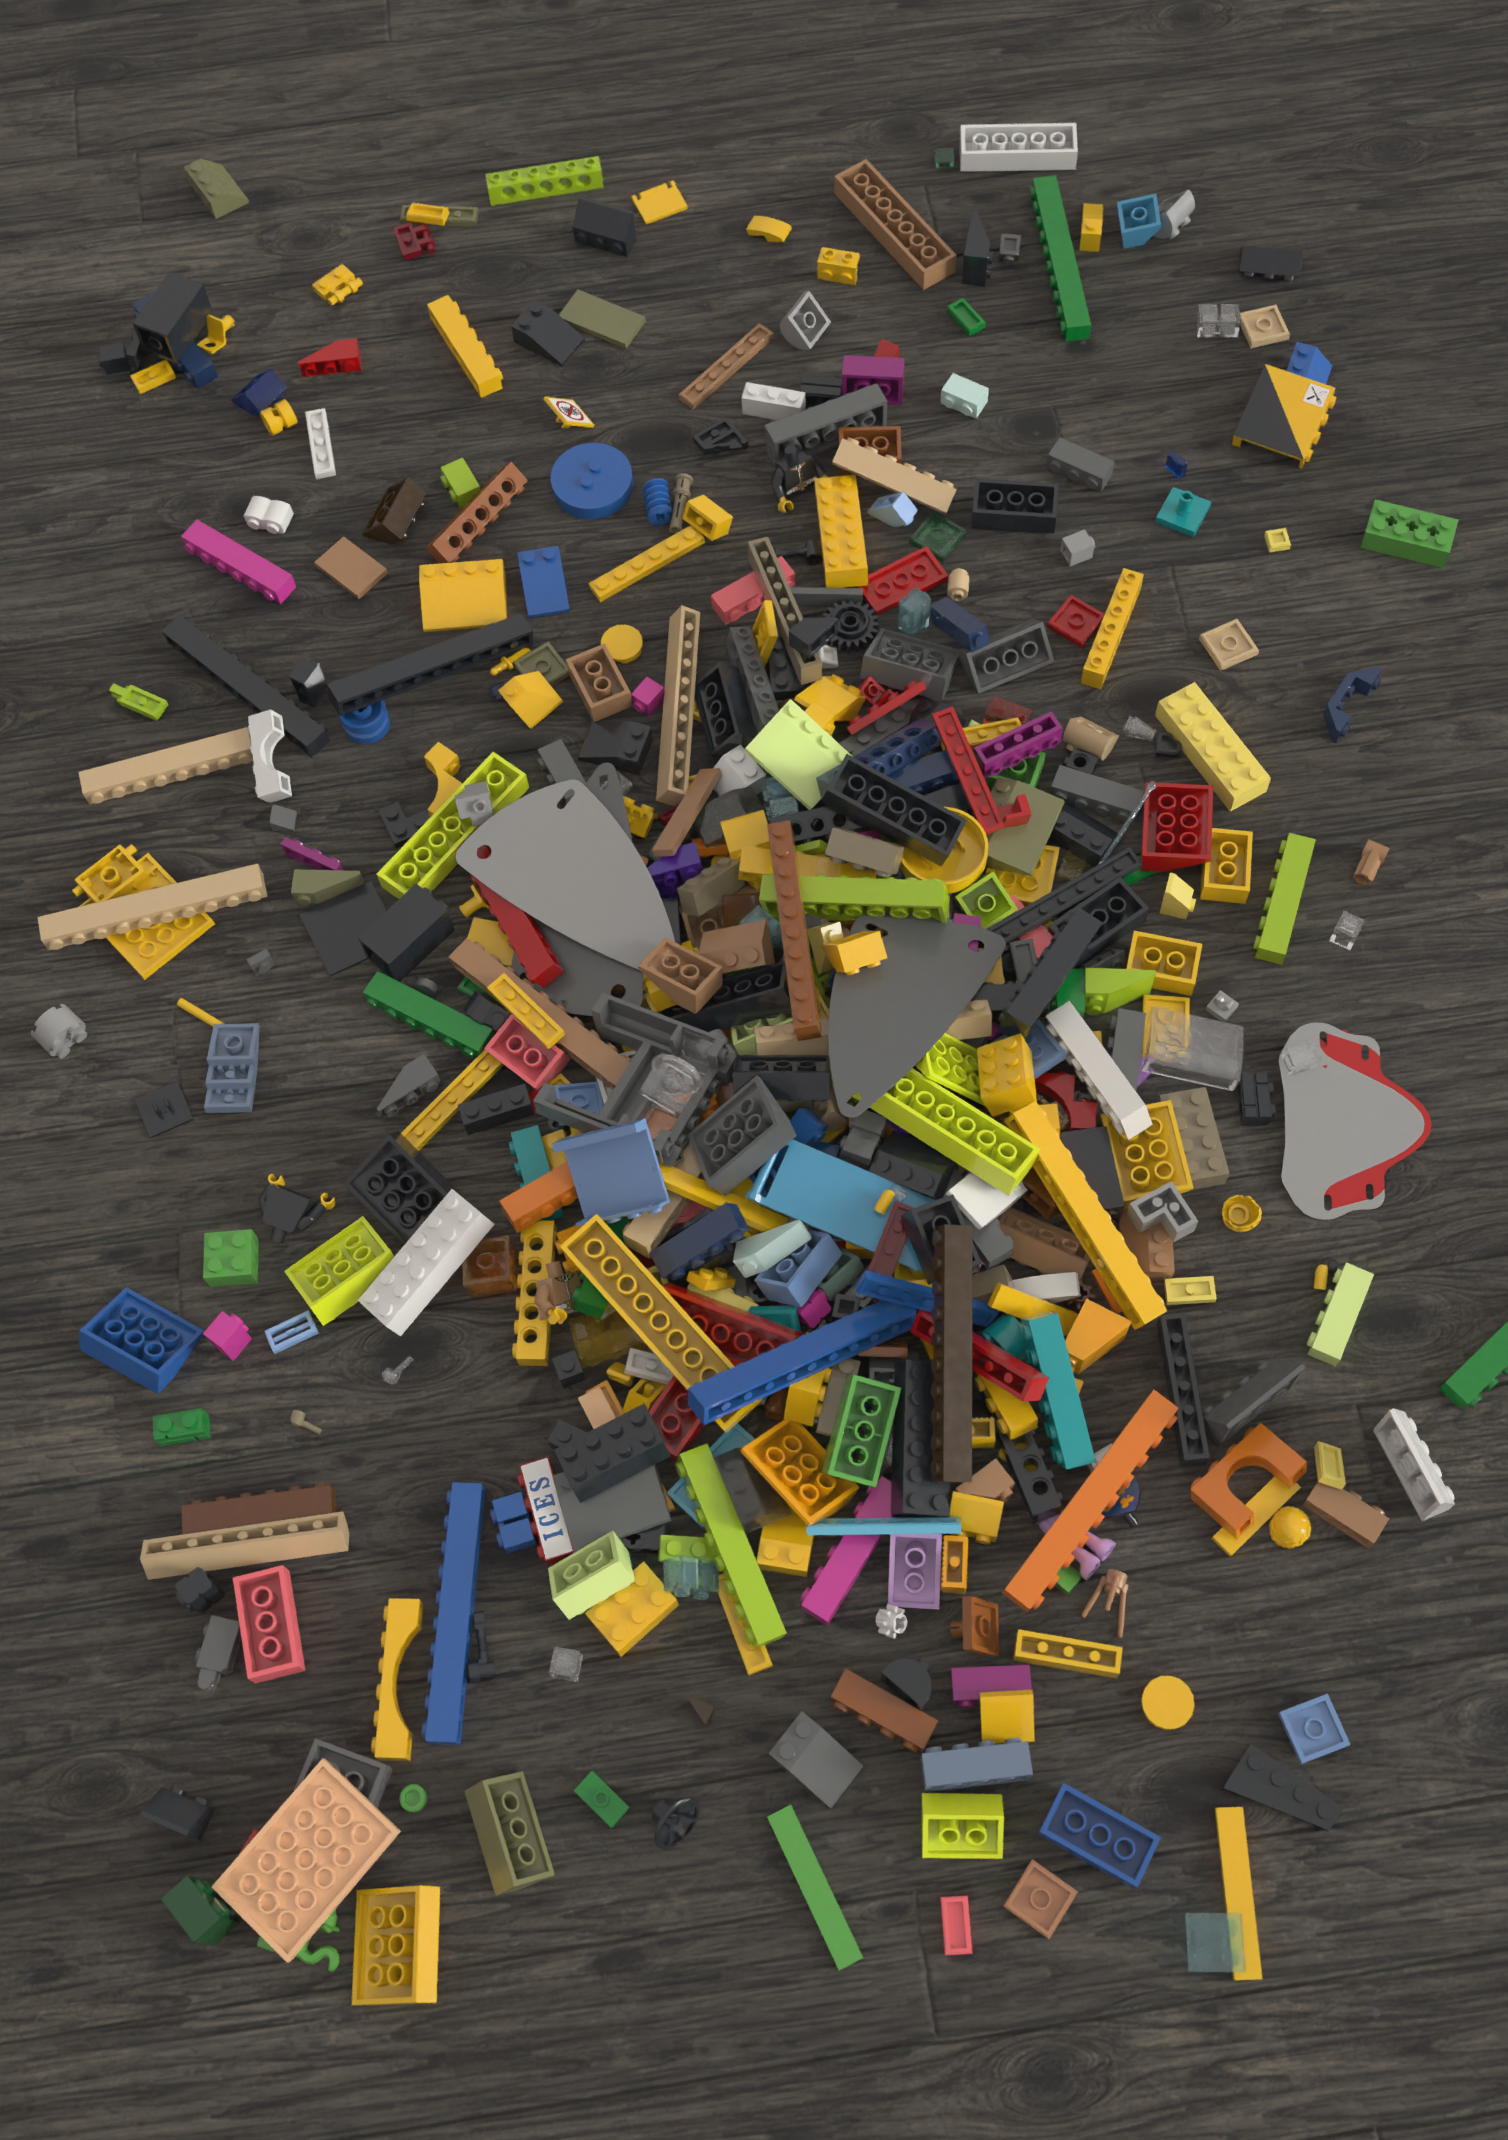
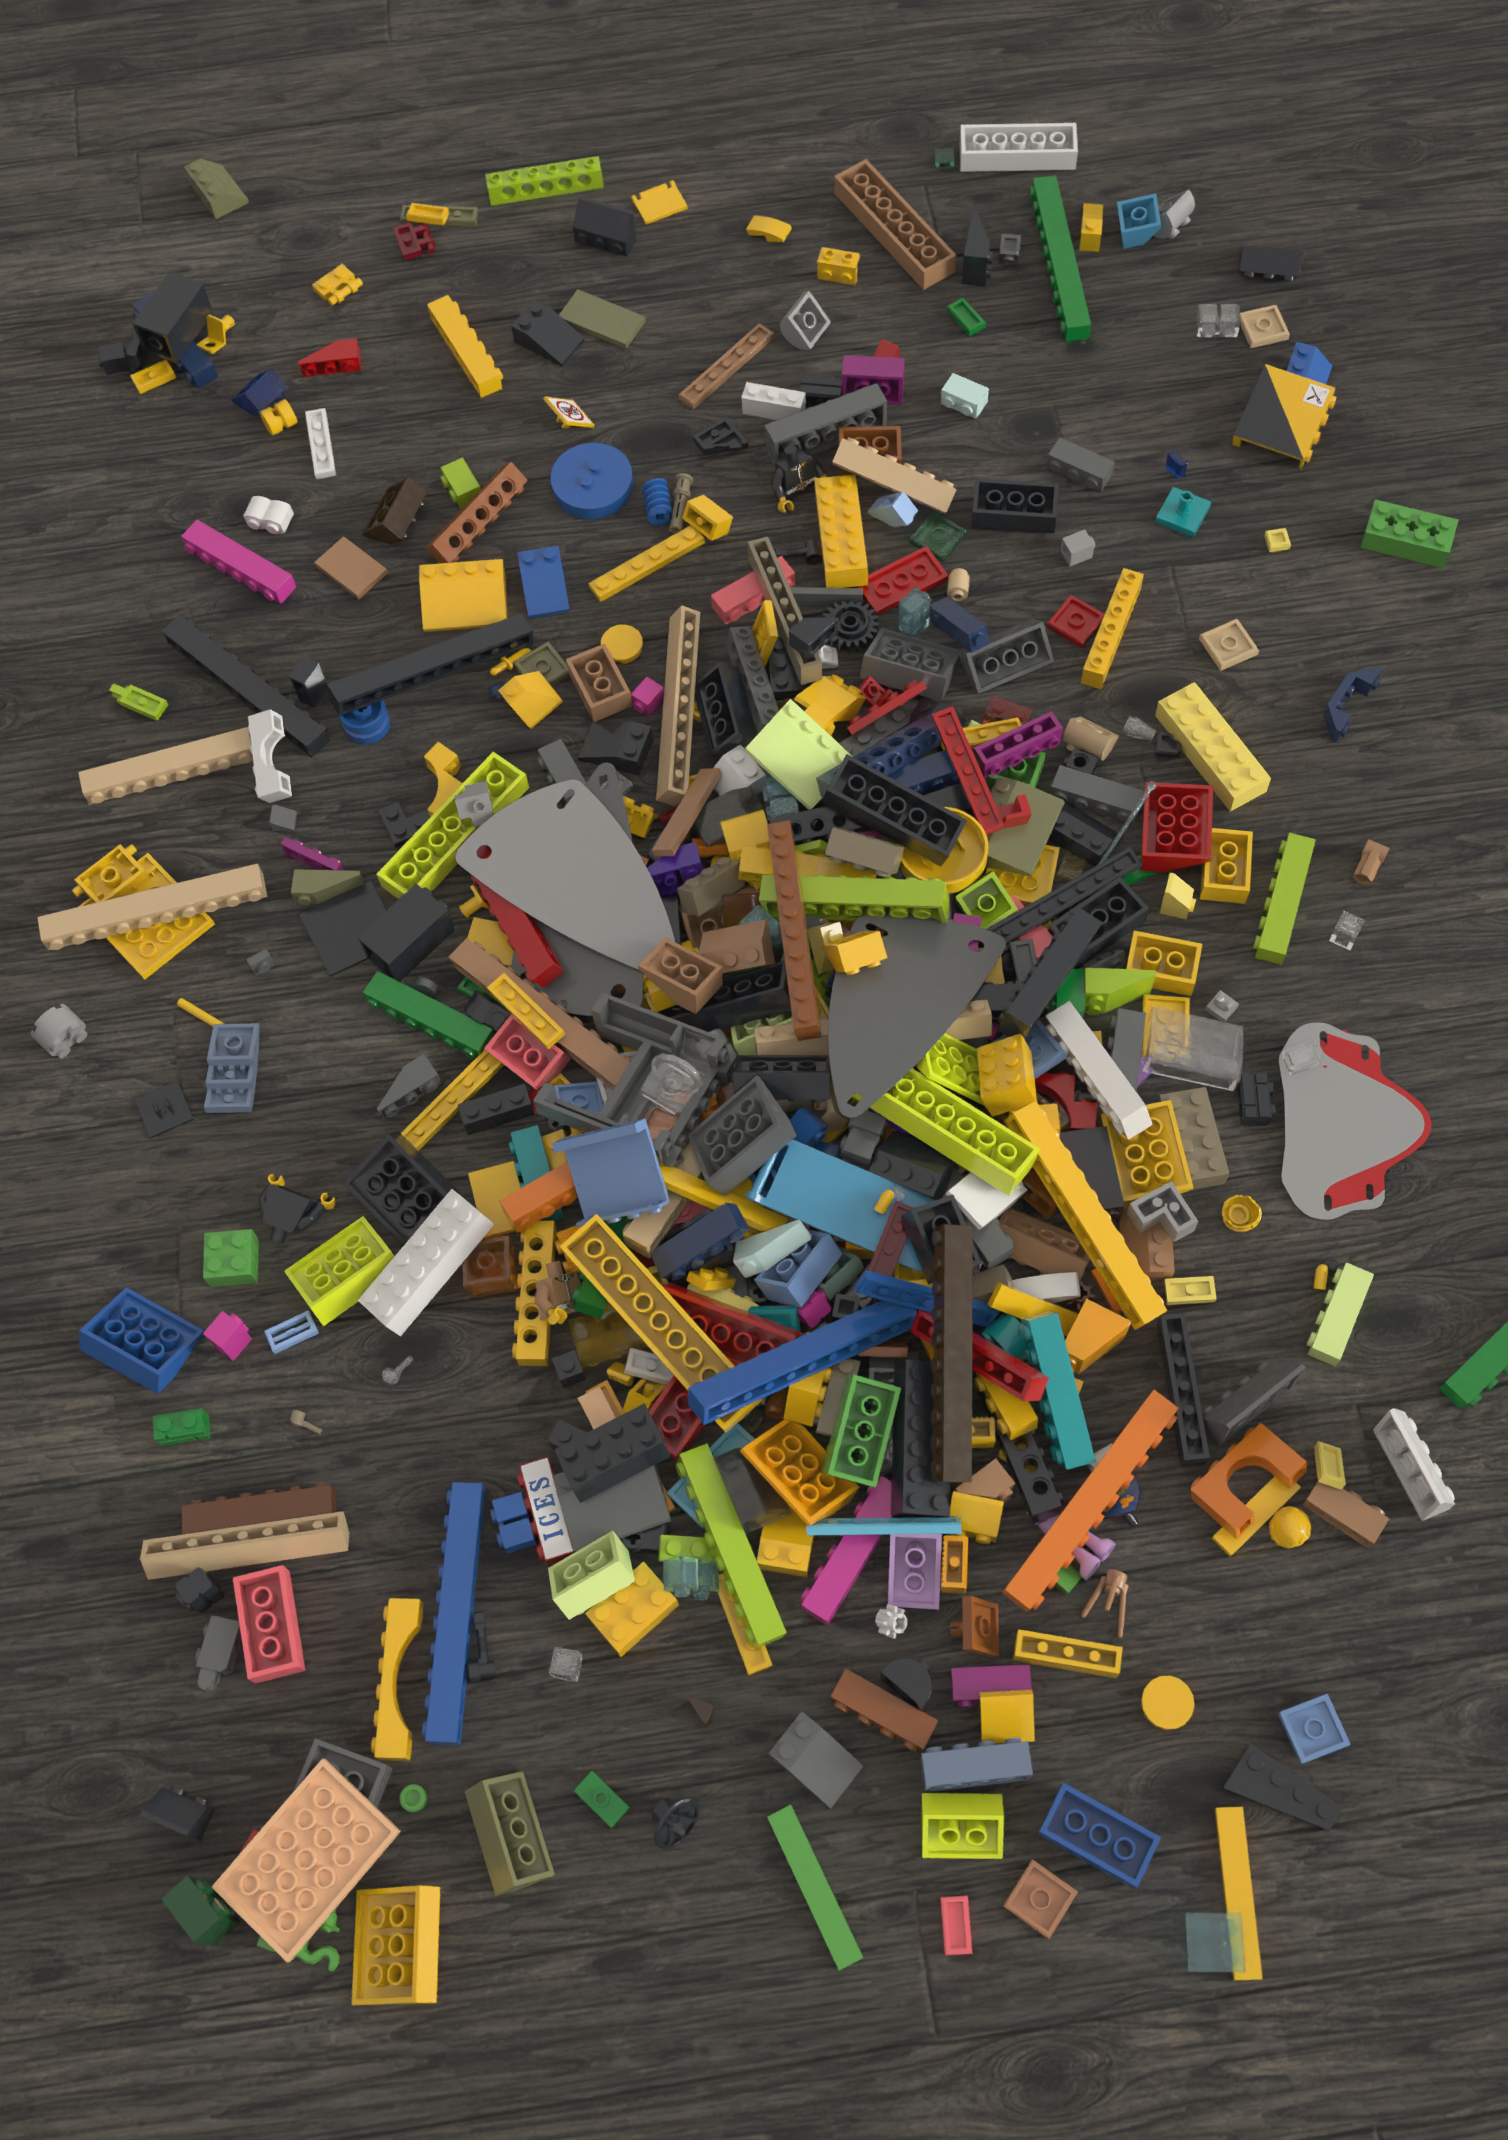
none -> yellow tile [468,1161,521,1240]

